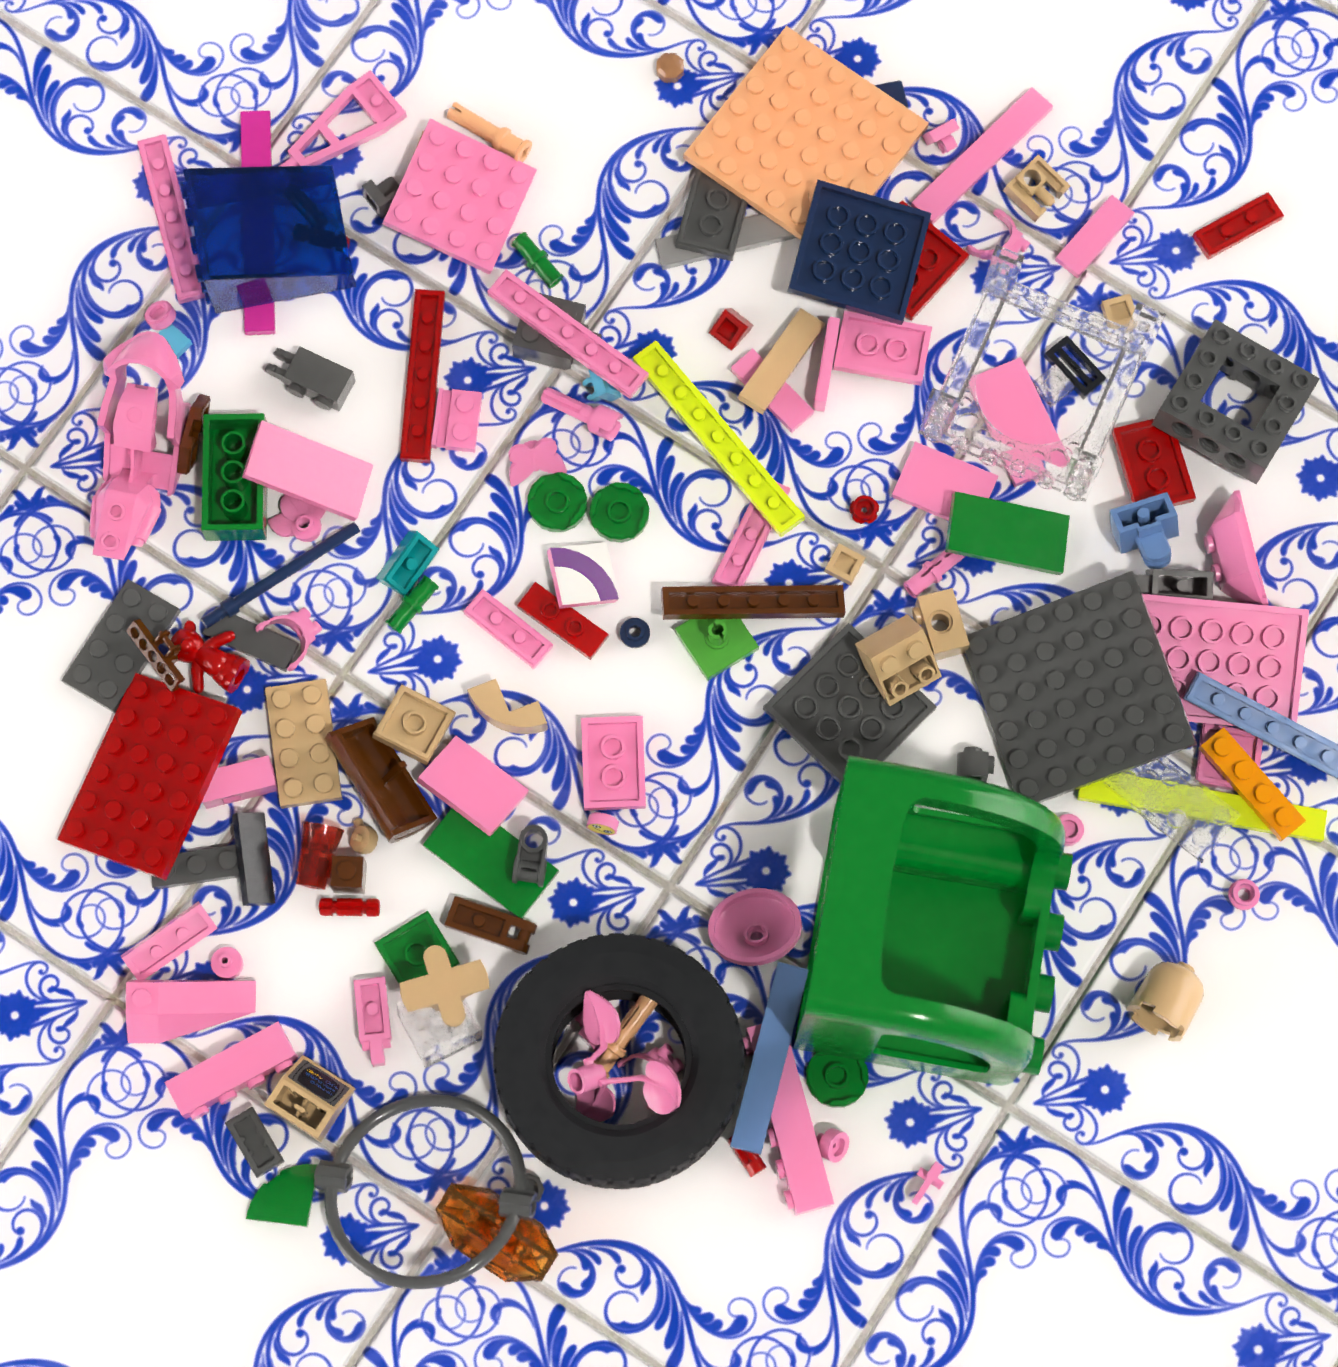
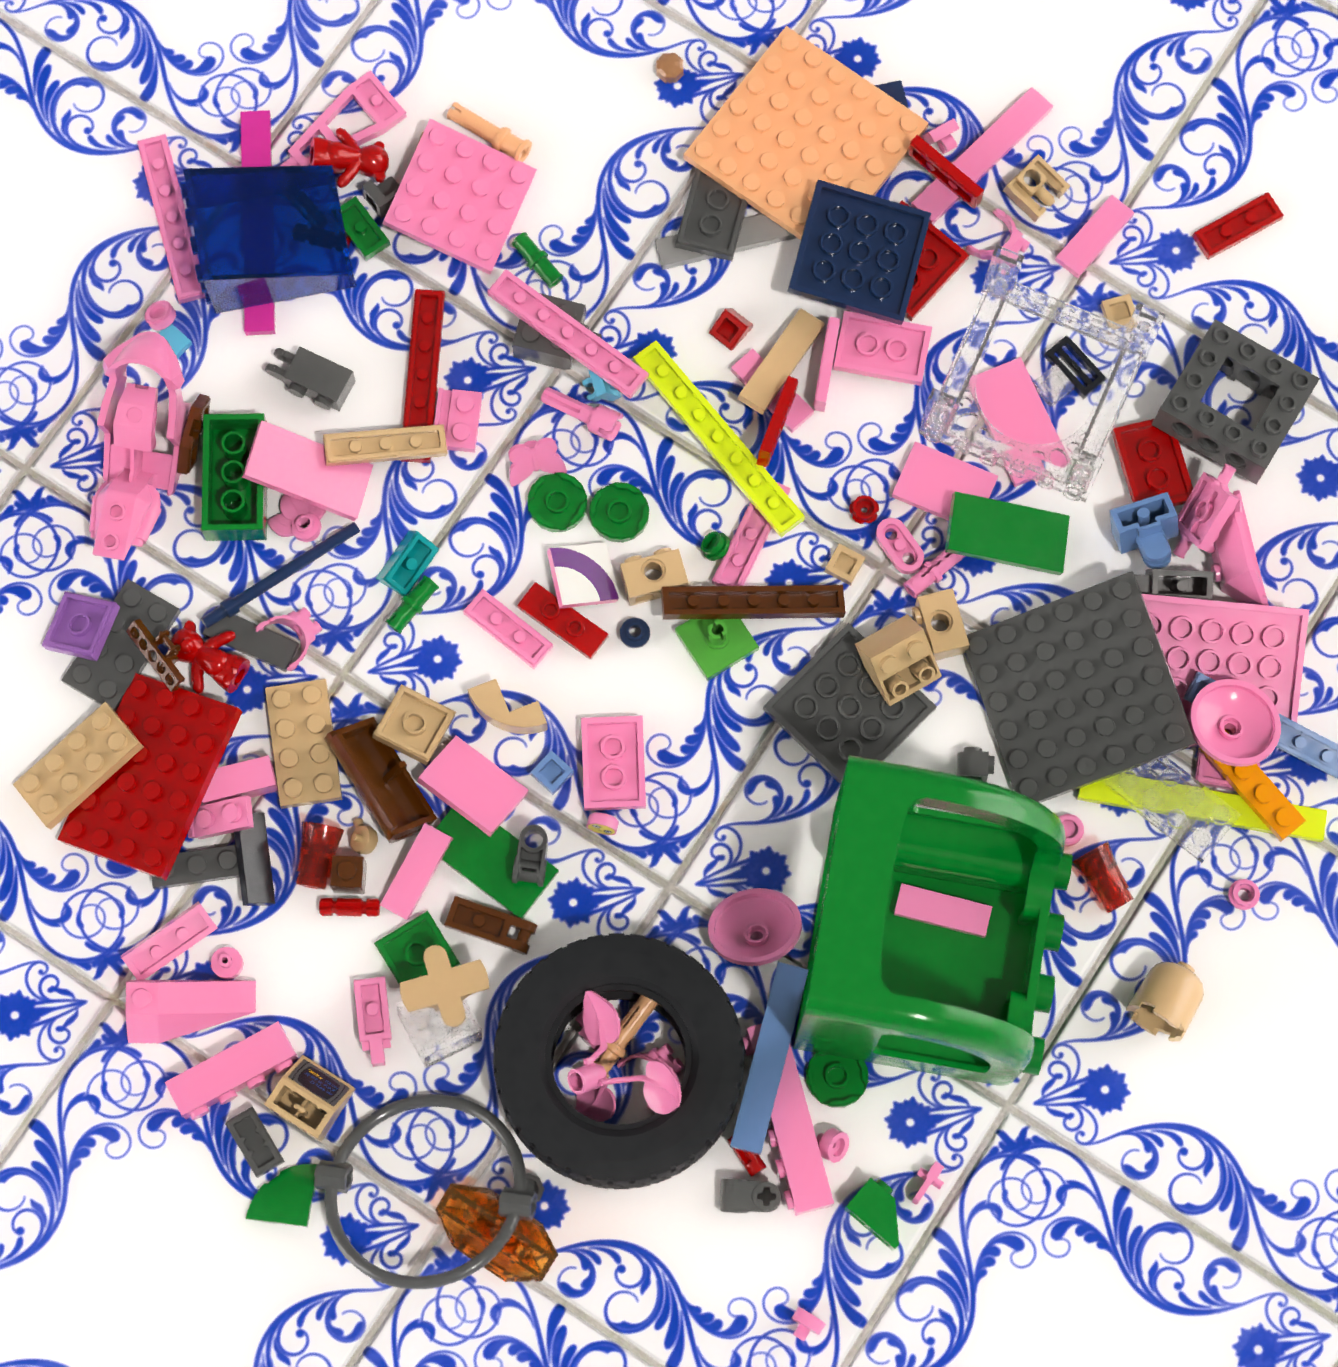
none -> tan plate [13,702,144,830]
none -> medium lavender tile [42,591,120,661]
none -> bright pink hinge [188,796,254,839]
none -> red piece [309,127,389,188]
none -> tan tile [323,424,447,466]
none -> green plate [331,196,390,261]
none -> bright pink tile [380,823,453,920]
none -> medium blue plate [530,750,574,795]
none -> tan brick [620,548,689,606]
none -> green plate [701,531,730,561]
none -> dark grey piece [720,1179,781,1213]
none -> red tile [756,376,799,467]
none -> bright pink tile [791,1307,825,1341]
none -> green slope [844,1177,899,1251]
none -> bright pink plate [876,518,924,574]
none -> bright pink tile [894,883,993,938]
none -> red tile [908,135,984,209]
none -> clear red plant [1072,842,1134,914]
none -> bright pink plate [1173,463,1239,559]
none -> bright pink dish [1189,679,1281,767]

